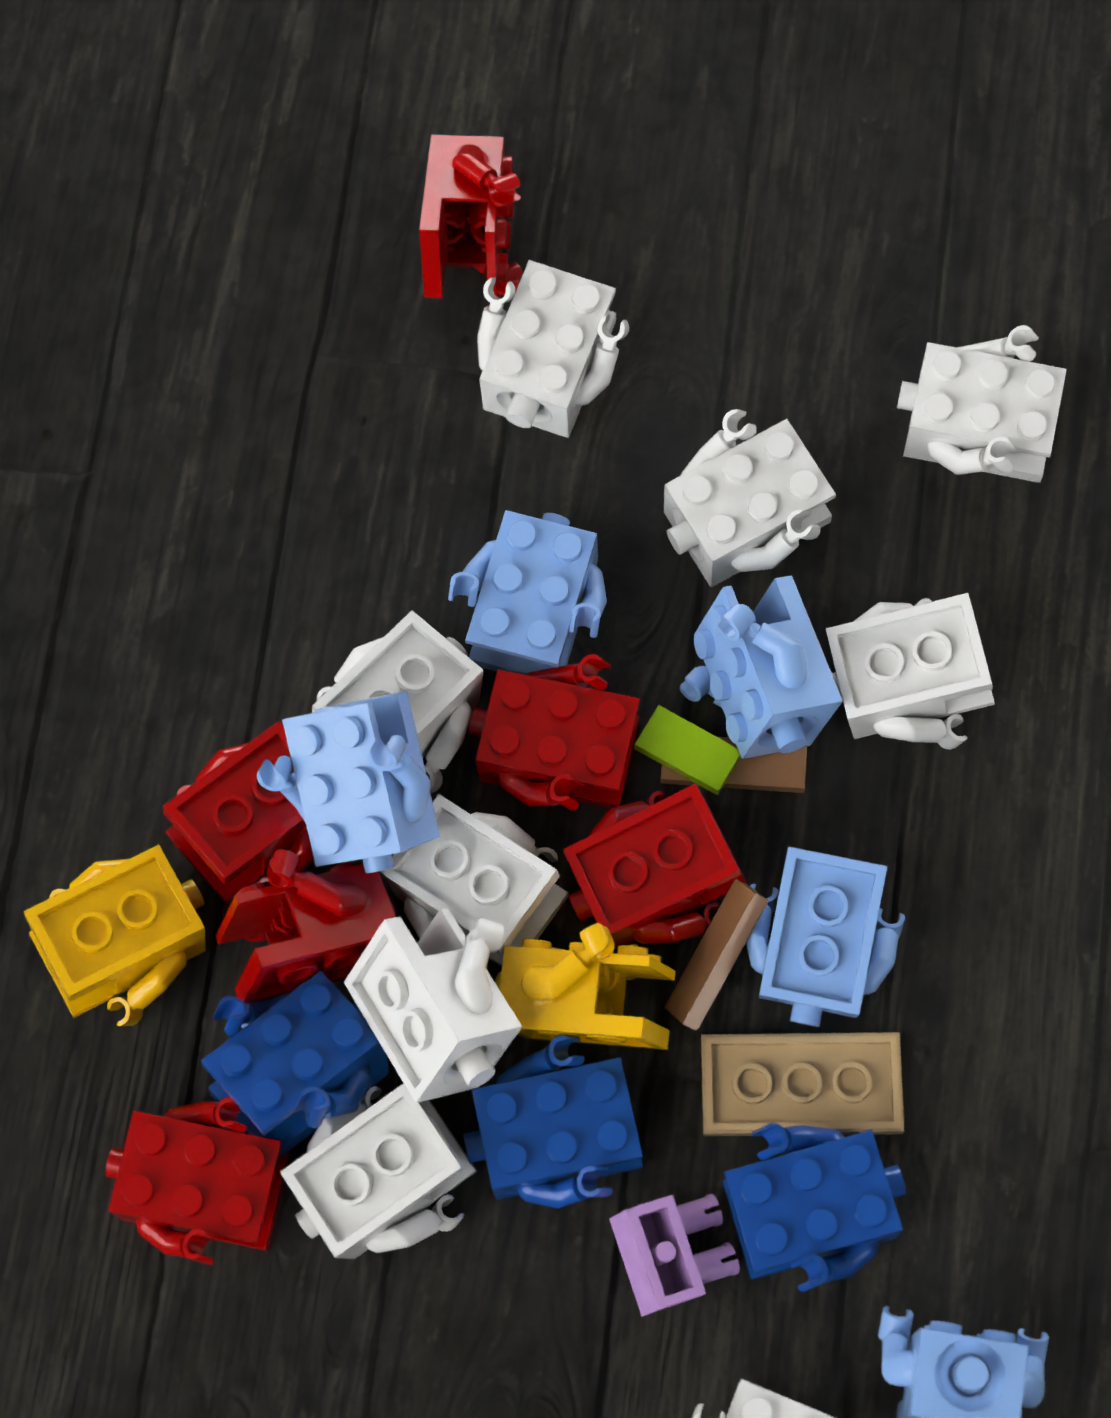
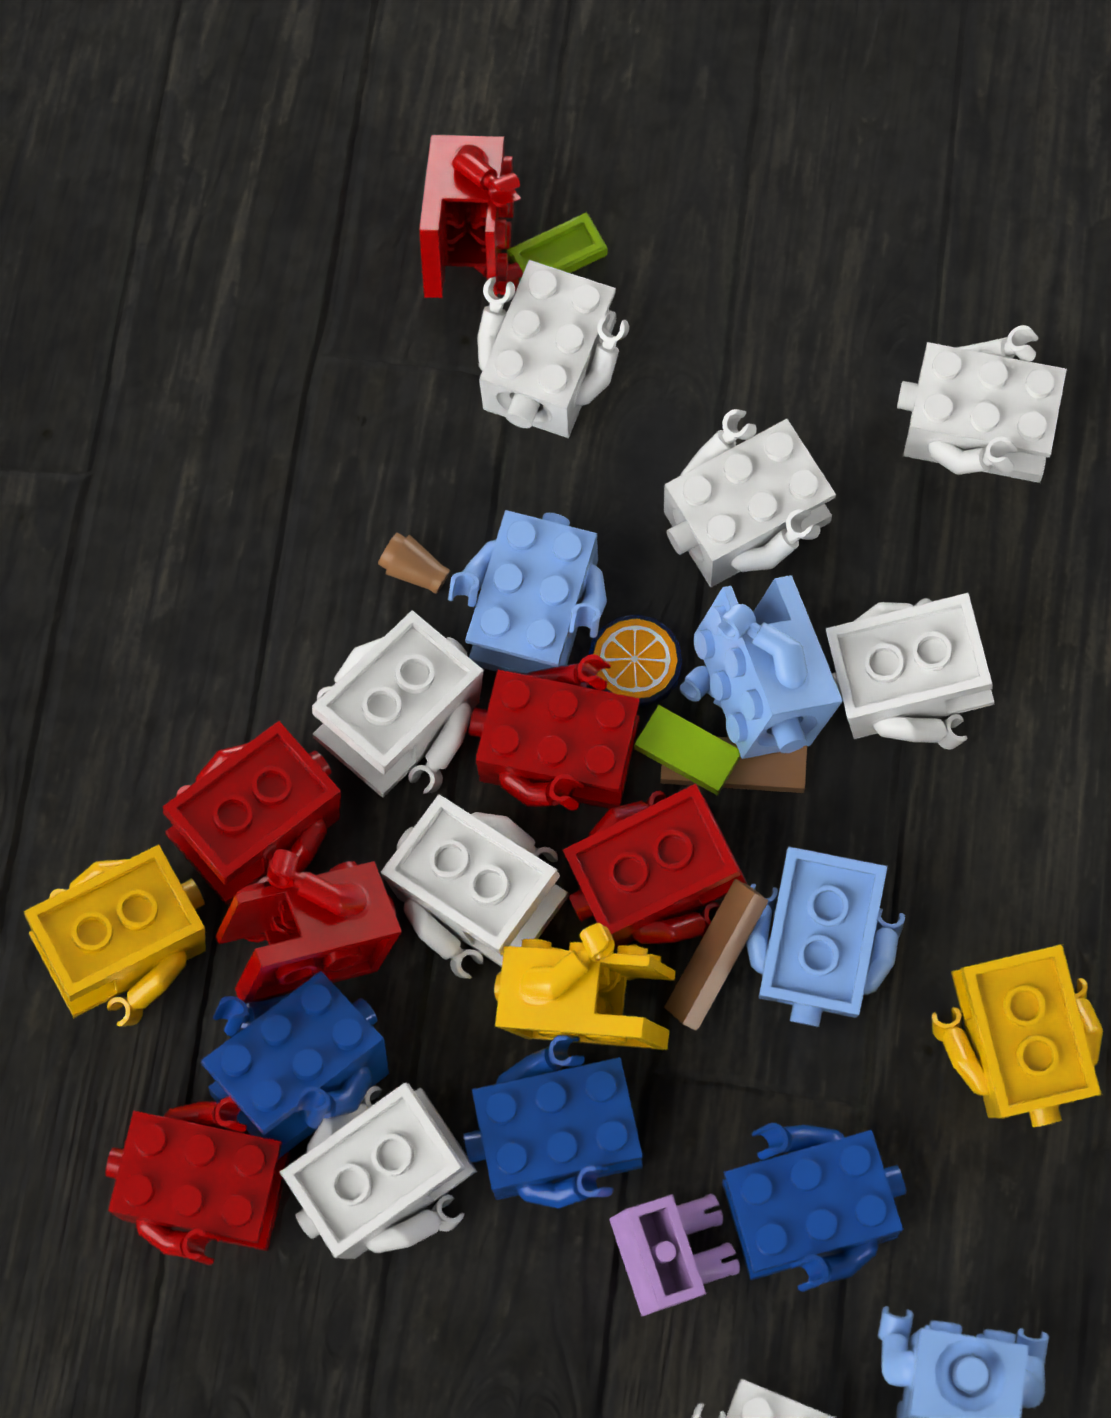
light blue torso [257,691,440,873] -> none
white torso [344,908,522,1103] -> none
tan tile [701,1032,904,1136] -> none
none -> medium nougat cone [378,532,451,594]
none -> lime tile [507,212,608,280]
none -> light orange tile [589,614,683,708]
none -> yellow torso [932,944,1103,1127]

